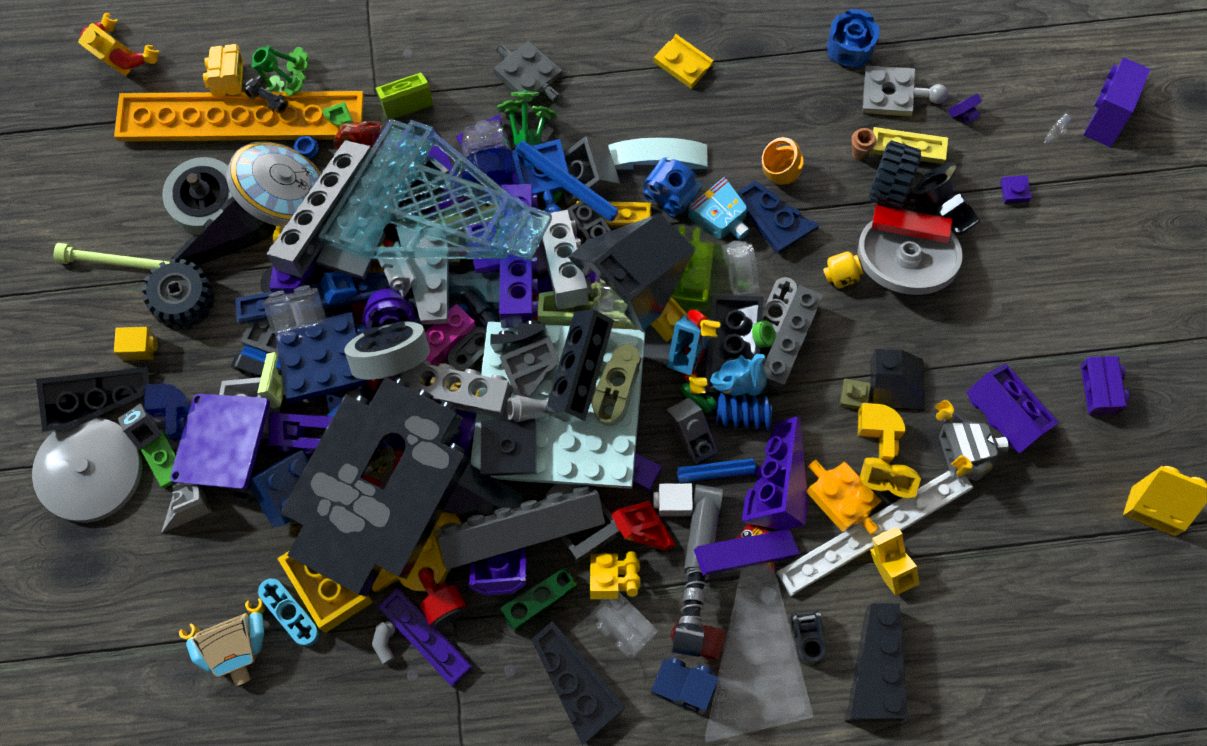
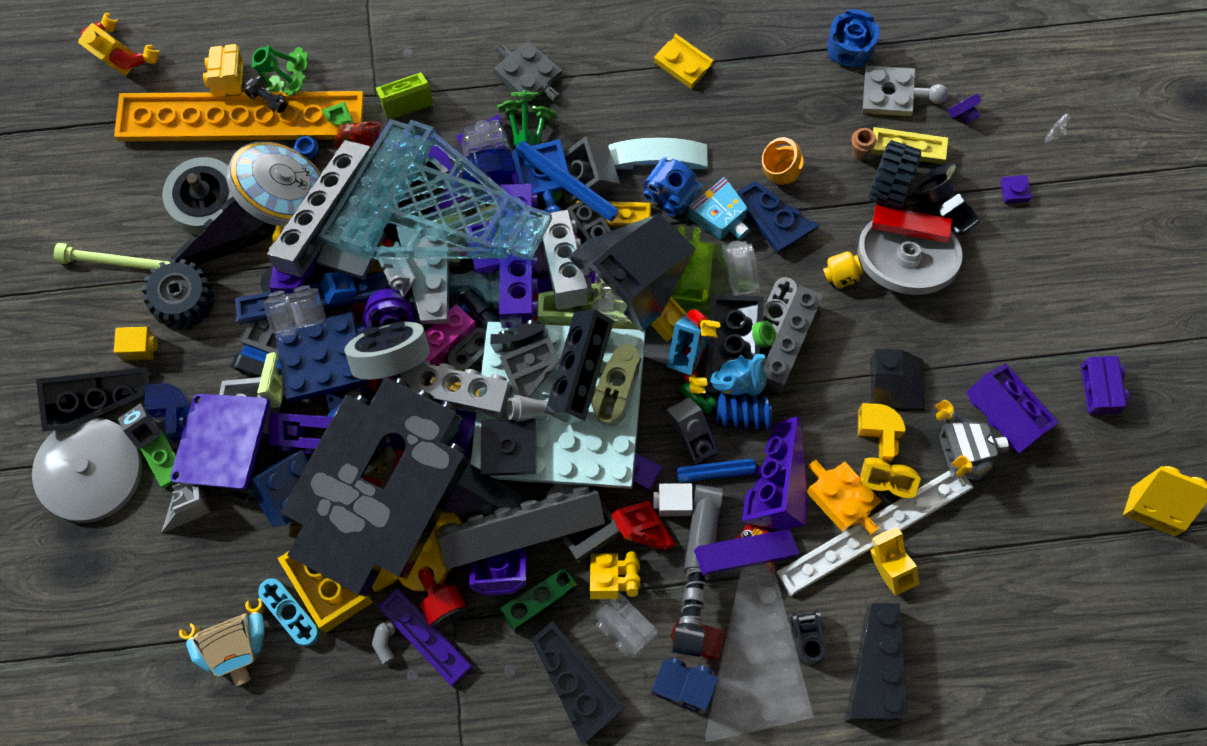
olive tile [839,379,870,410] -> none
dark purple wedge [1083,57,1151,147] -> none

